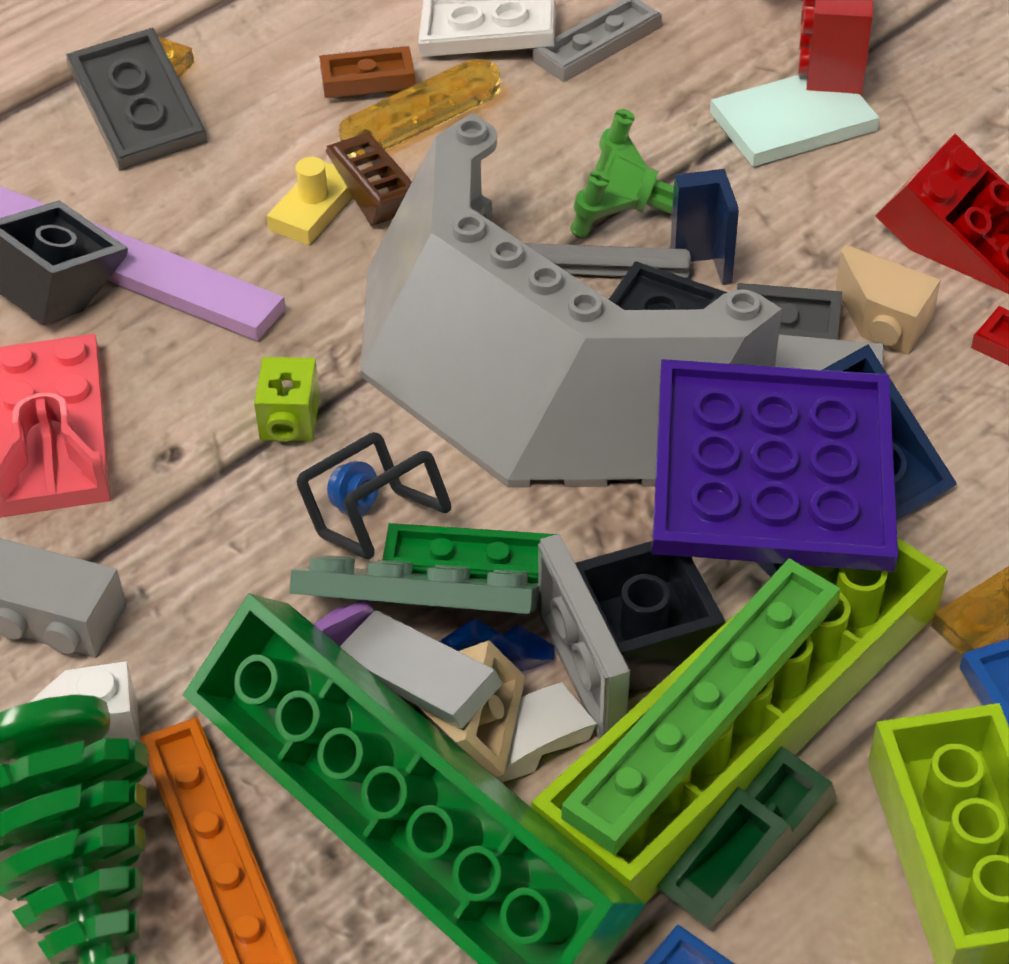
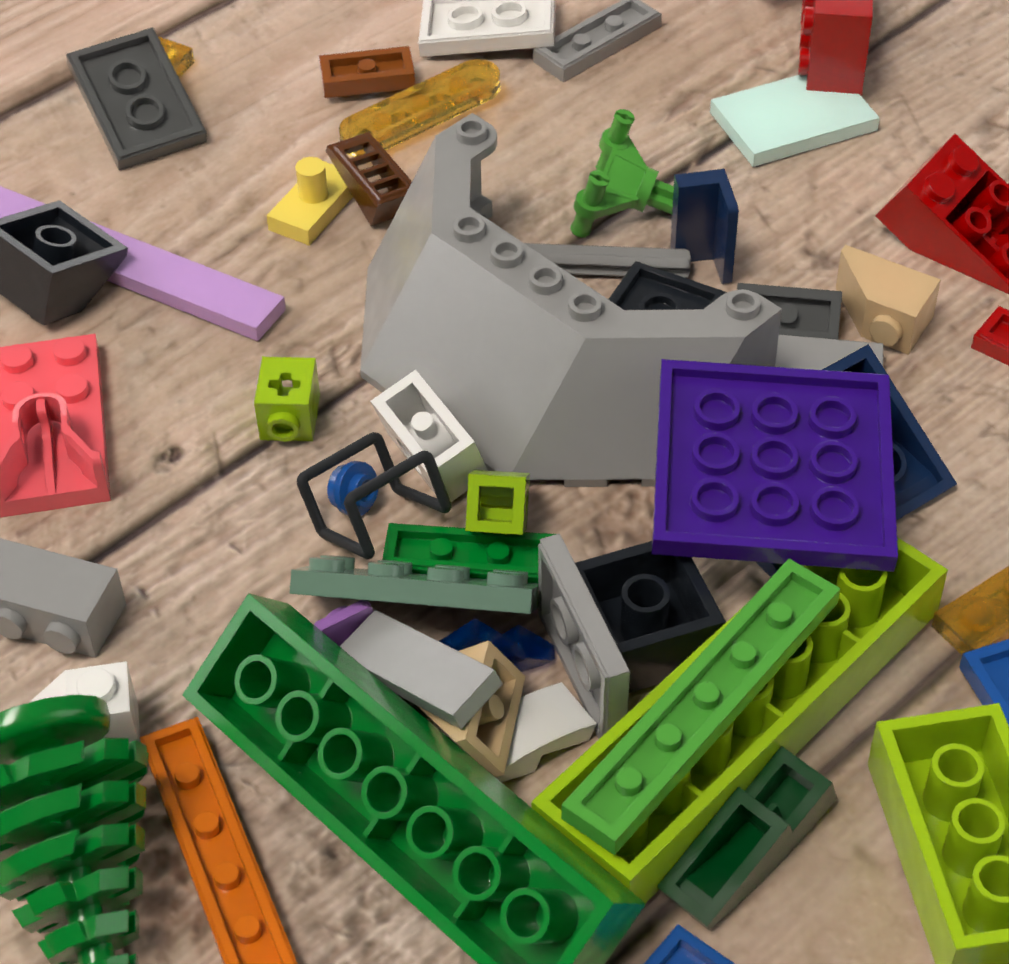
none -> white brick [371,370,488,502]
none -> lime brick [465,470,530,535]

